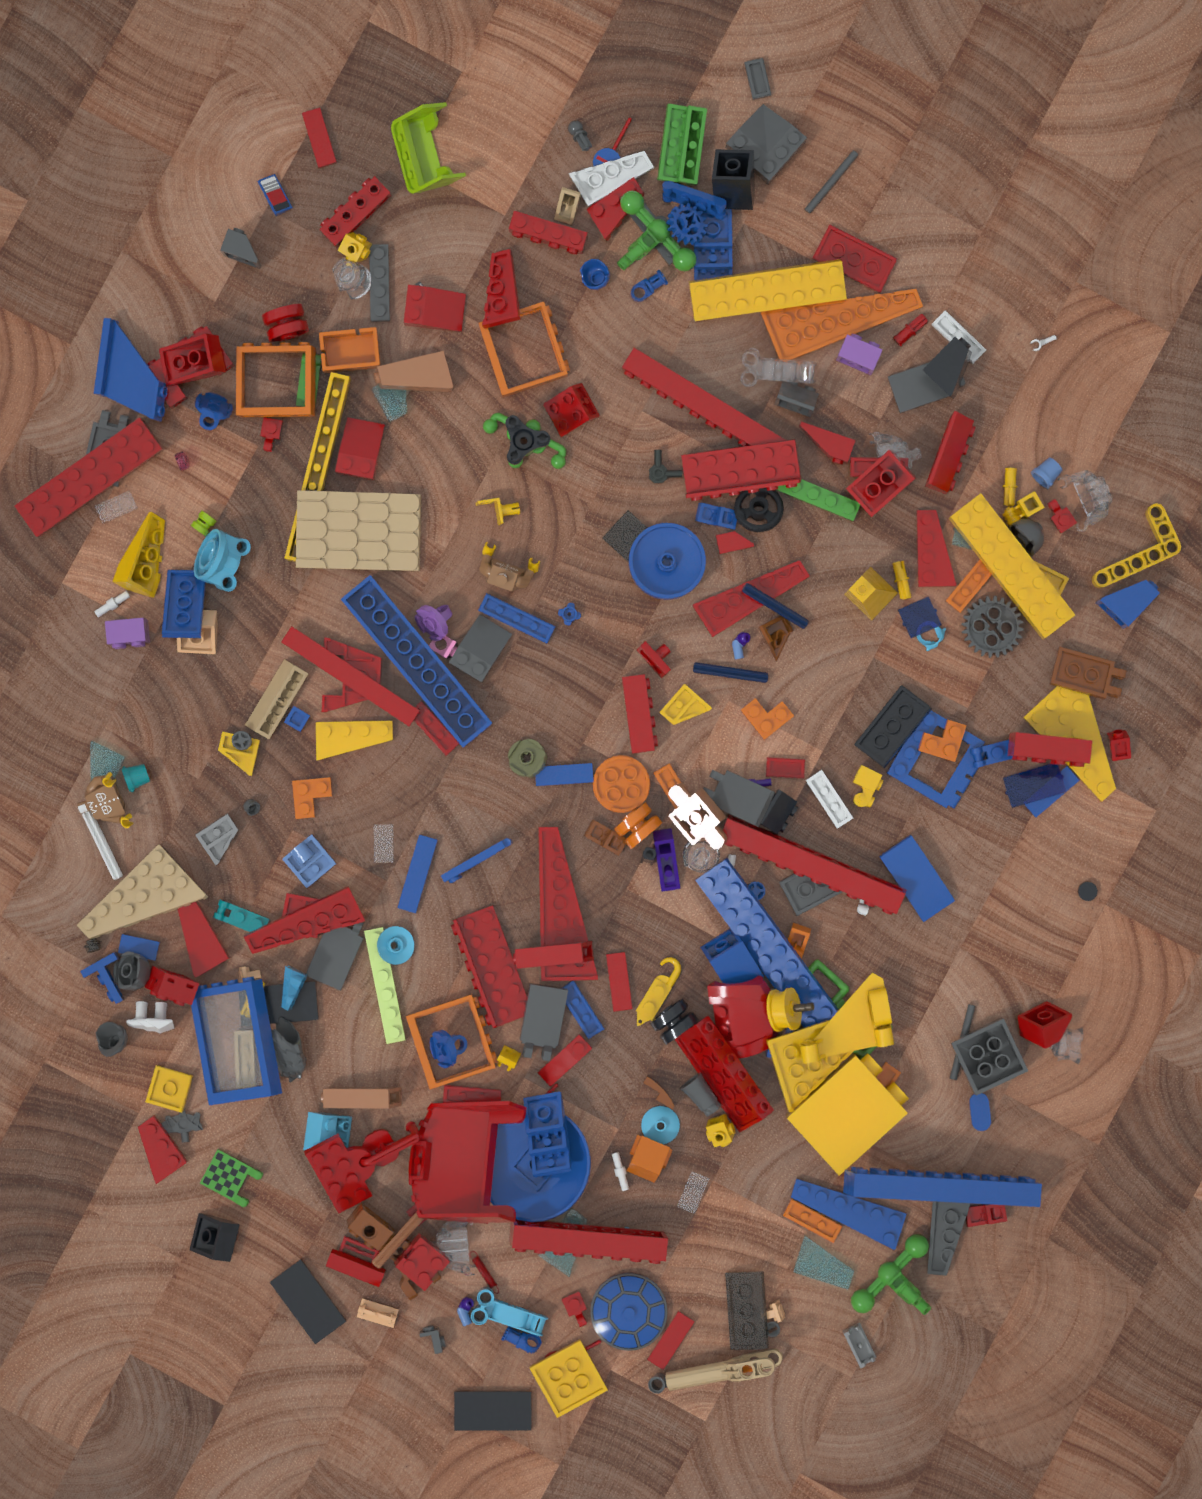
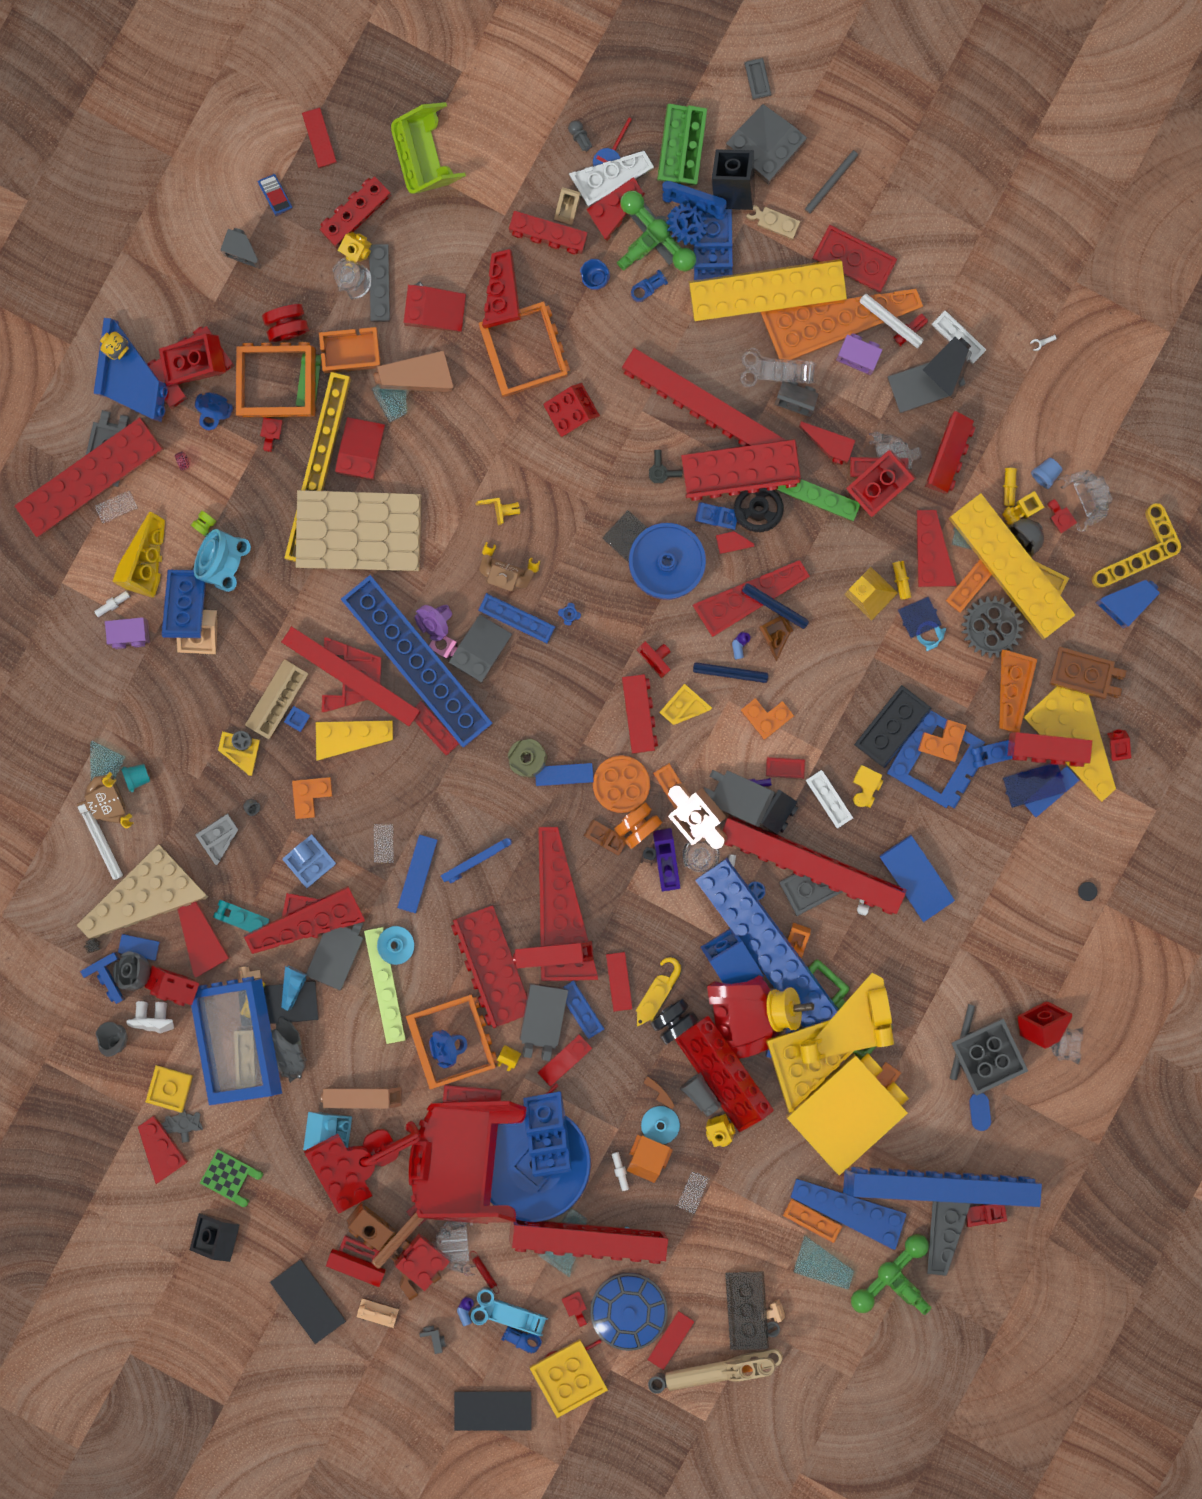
wheel [483,413,566,469] -> none
light grey hinge [843,1322,877,1368] -> none
none -> yellow head [100,331,129,360]
none -> tan plate [746,205,800,240]
none -> white axle [860,294,924,348]
none -> orange wing [999,650,1037,732]

